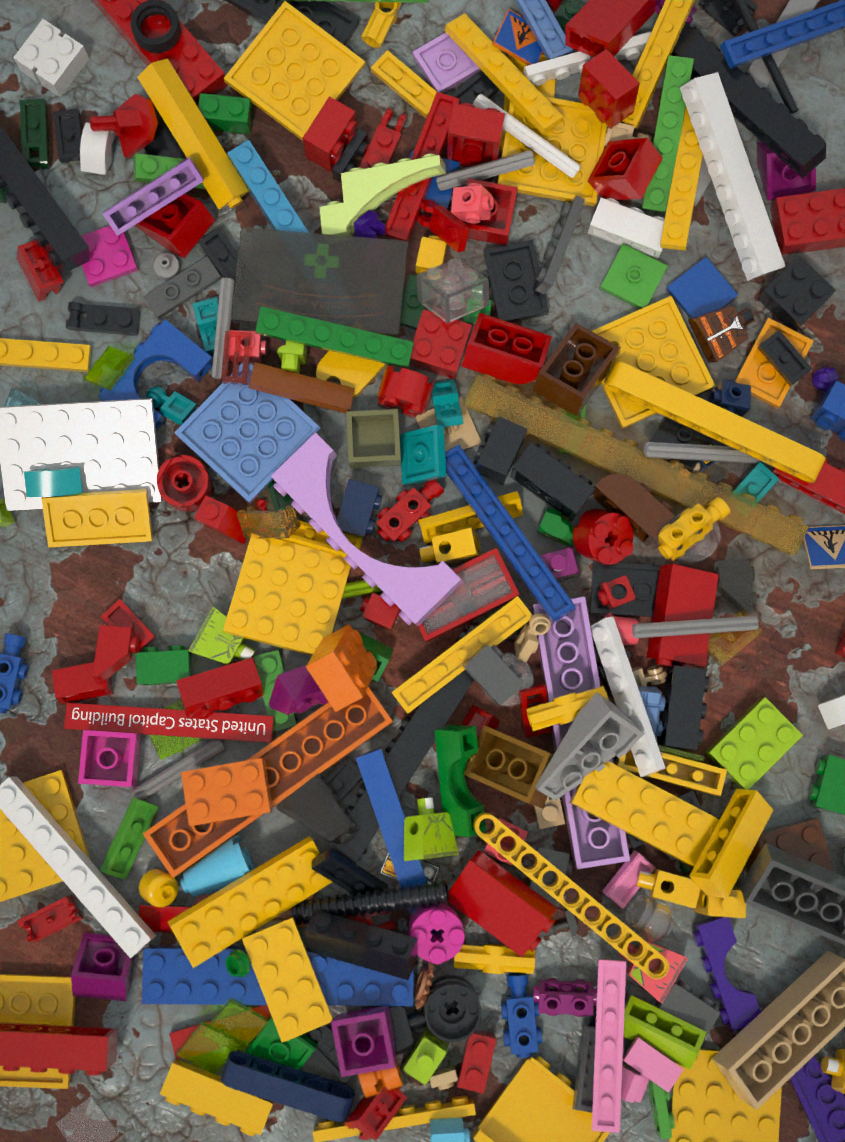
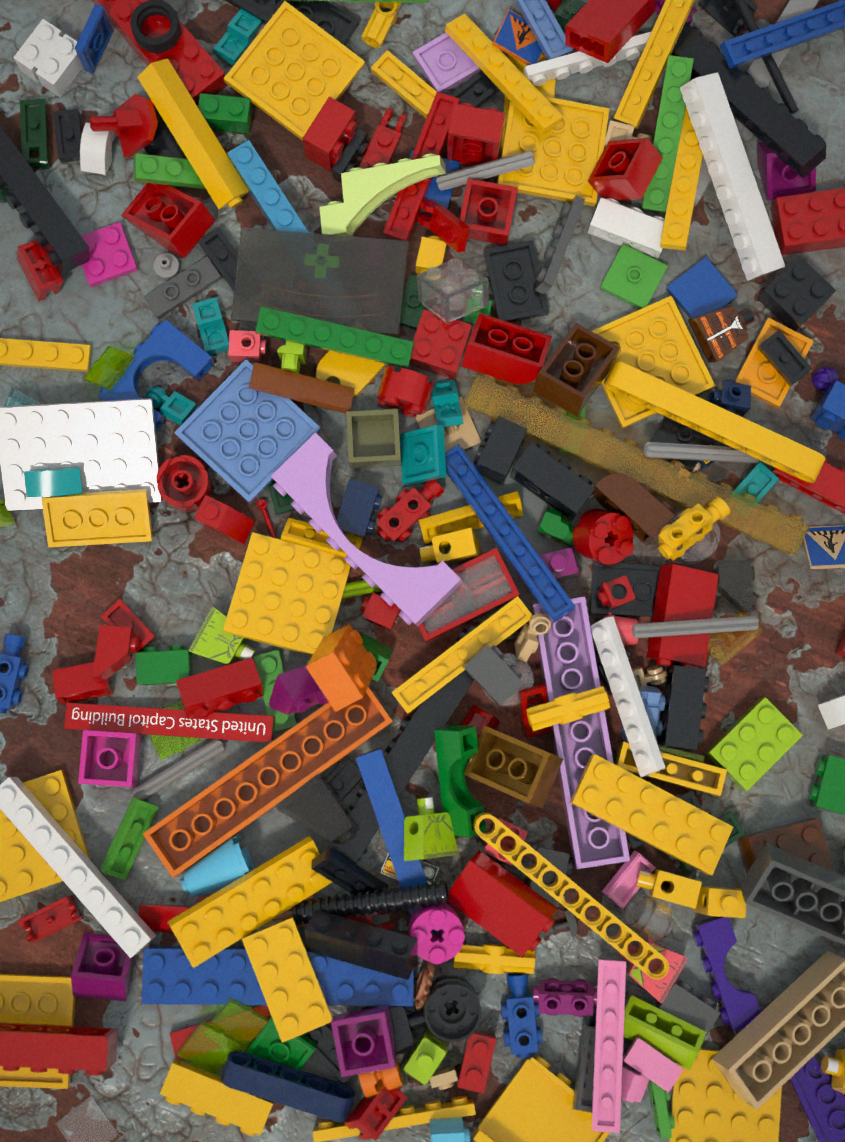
black plate [66,302,140,336] -> none
medium lavender brick [103,156,204,236] -> none
yellow head [139,869,179,907] -> none
orange brick [181,758,273,826] -> none
light grey axle [212,278,235,379] -> none
clear red tile [221,331,252,385] -> none
green plate [225,949,251,977] -> none
clear yellow hinge [237,506,301,538] -> none
dark purple tile [353,210,386,246] -> none
coral brick [451,183,494,224] -> none
white axle [473,94,581,178] -> none
tan plate [534,797,565,829] -> none
light grey wedge [535,693,645,800] -> none
red brick [578,49,640,129] -> none
yellow brick [690,789,773,898] -> none
none -> blue tile [74,4,113,74]
none -> teal slope [214,9,262,66]

